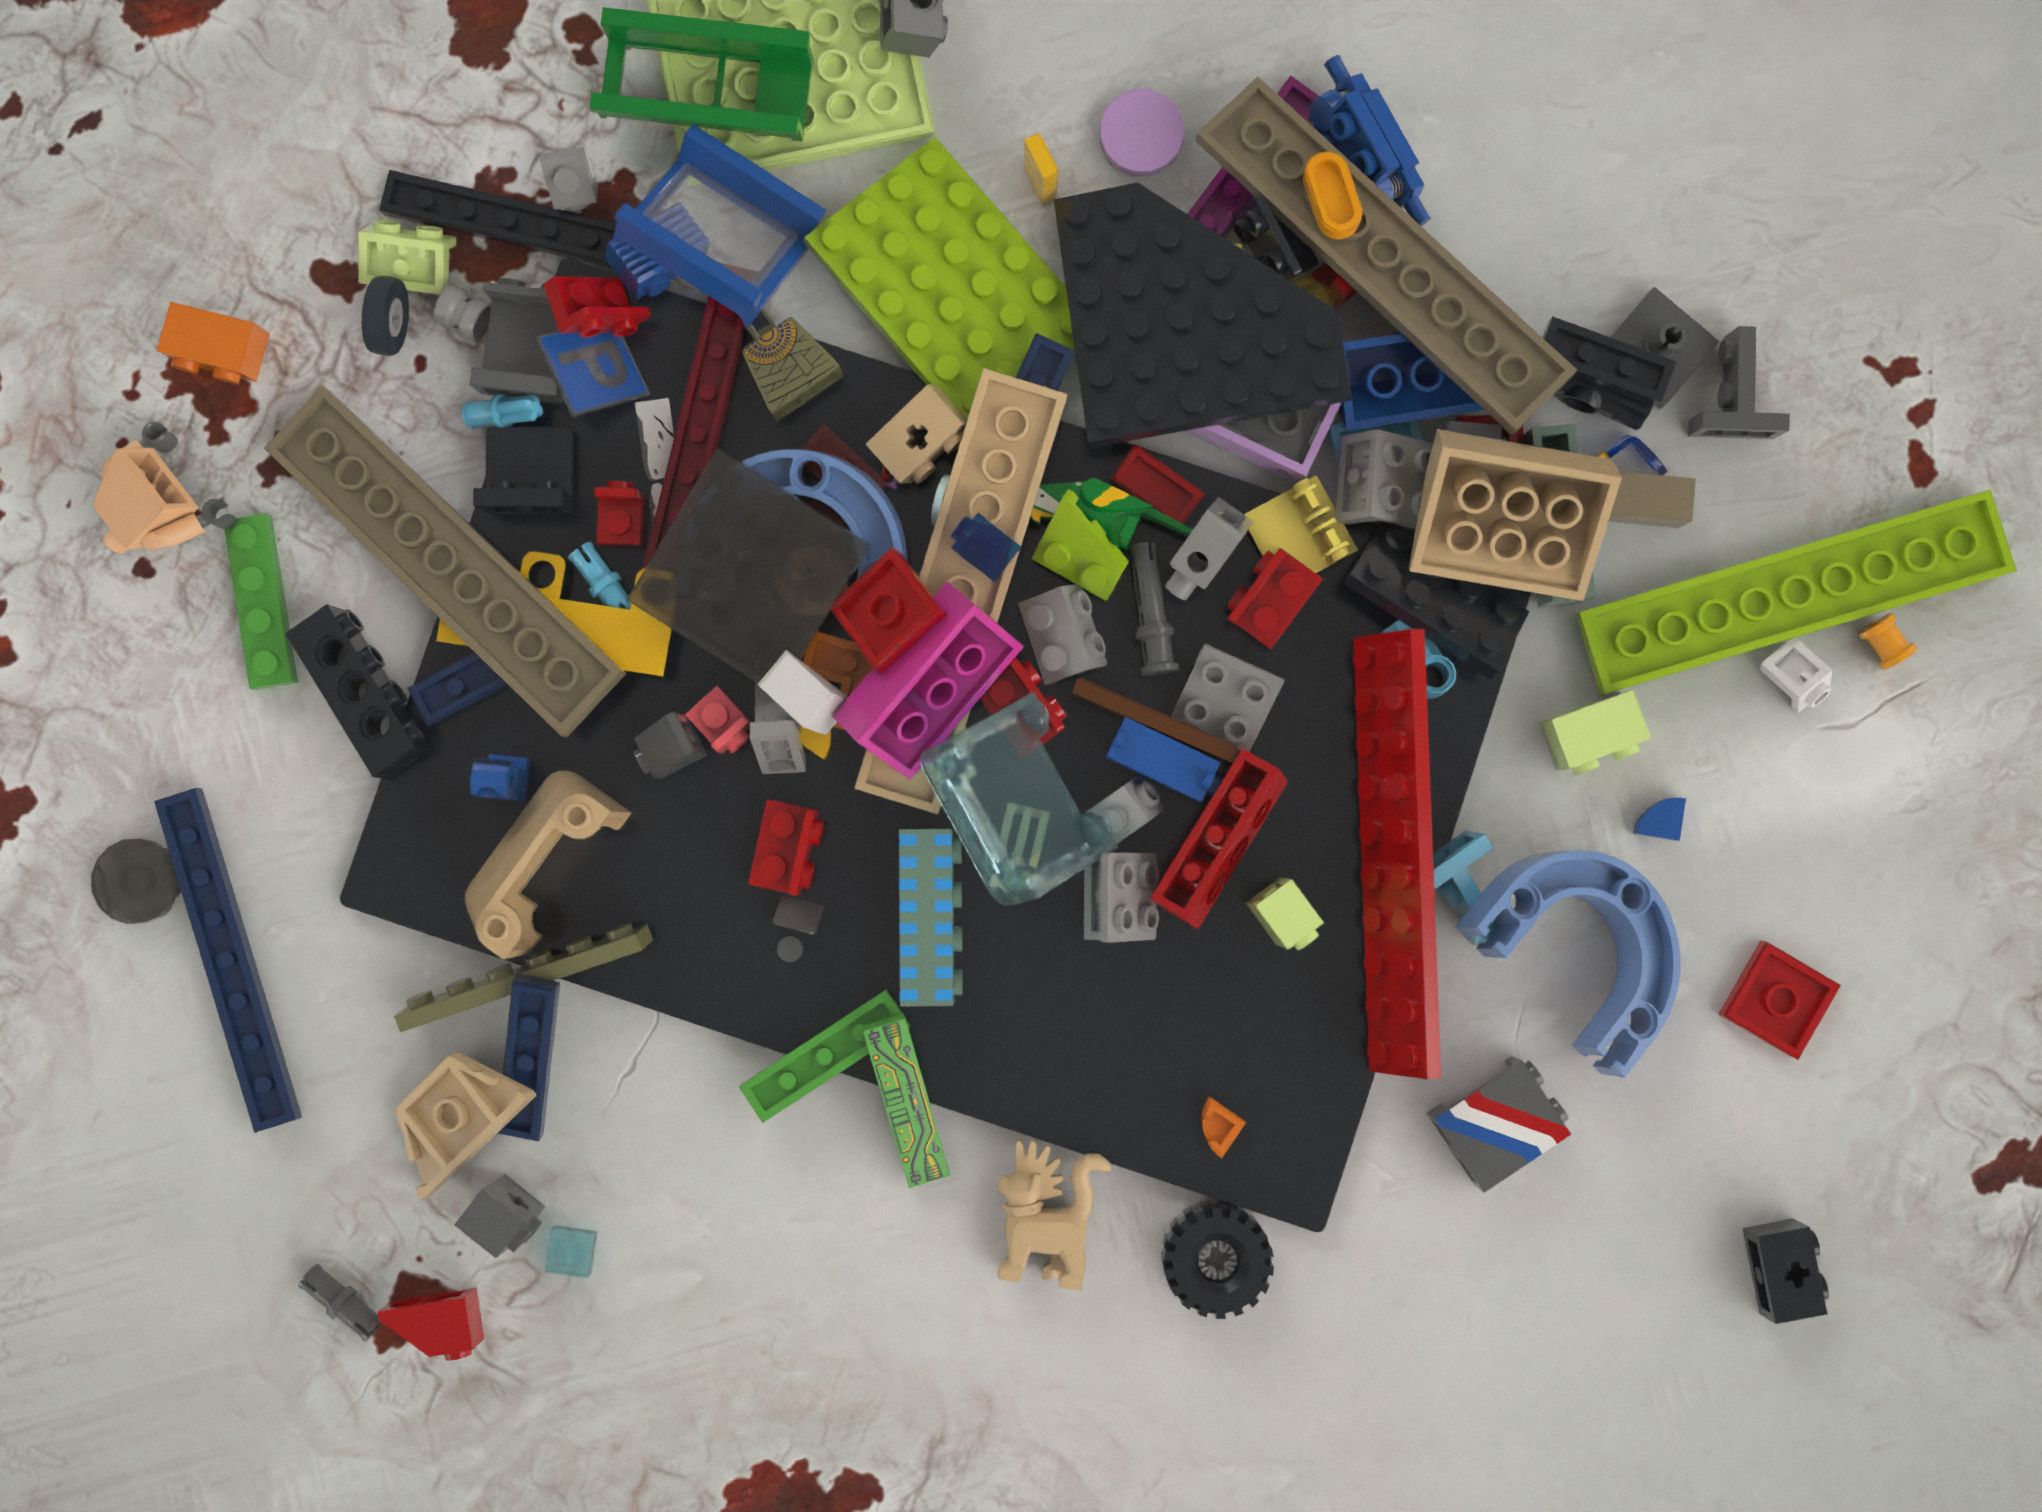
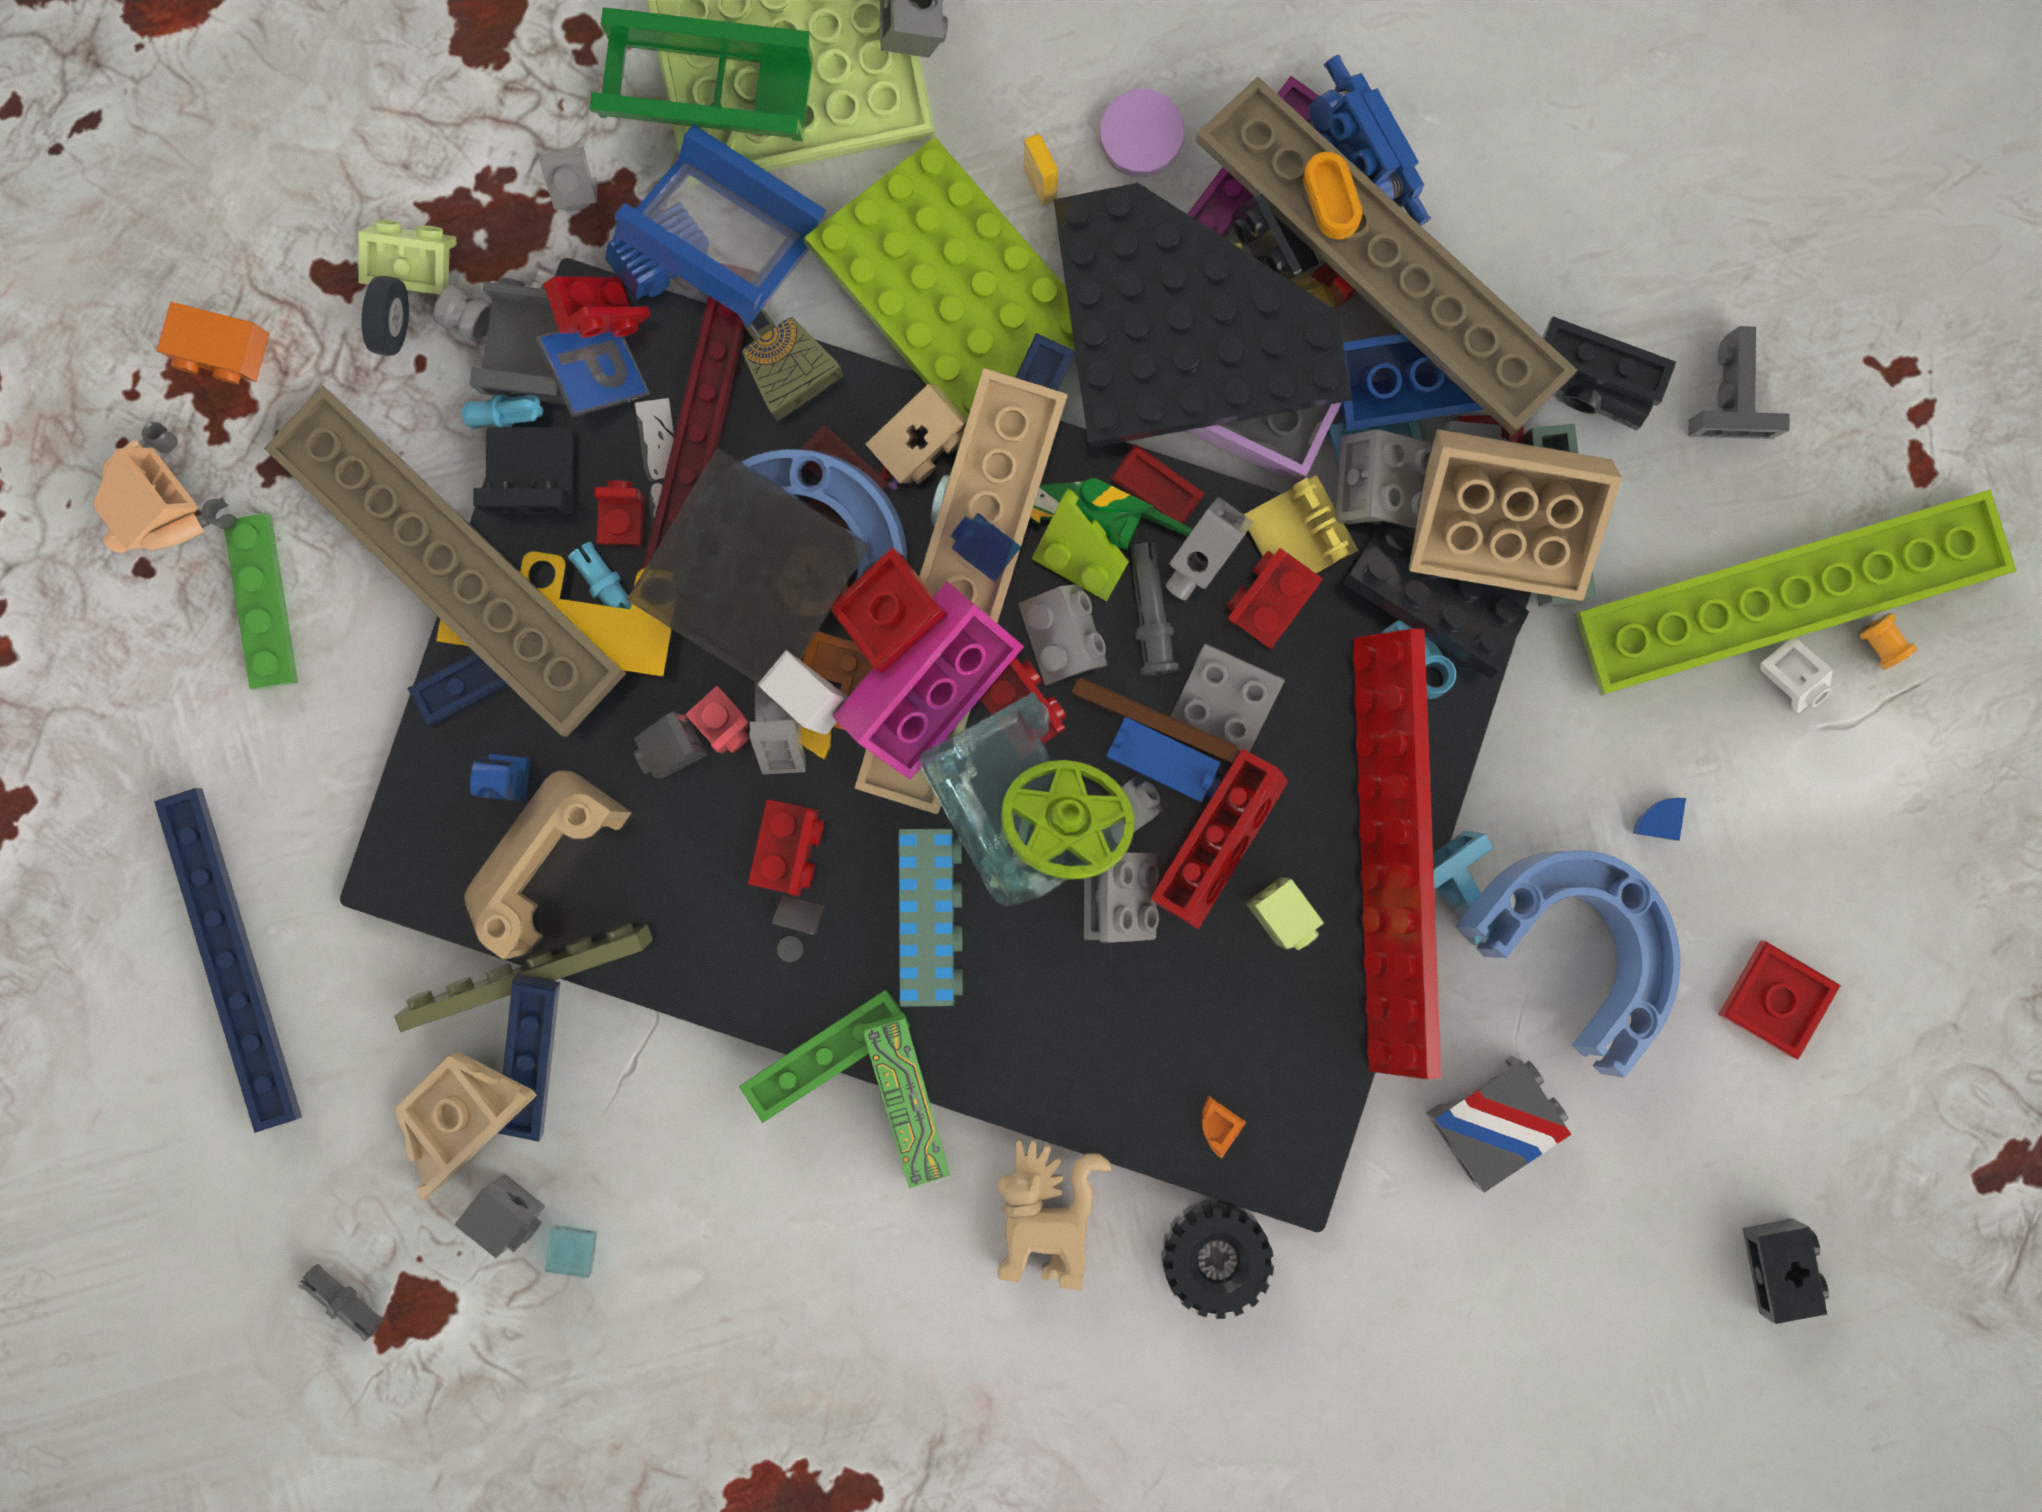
clear smoke tile [91,838,181,924] -> none
black brick [285,604,433,780] -> none
red slope [377,1287,485,1361] -> none
black tile [379,170,617,268] -> none
yellowish green brick [1540,690,1652,775] -> none
clear blue piece [1595,435,1668,475] -> none
dark tan brick [1608,471,1696,528] -> none
dark grey tile [1610,286,1720,409] -> none
none -> lime wheel [1001,760,1135,879]

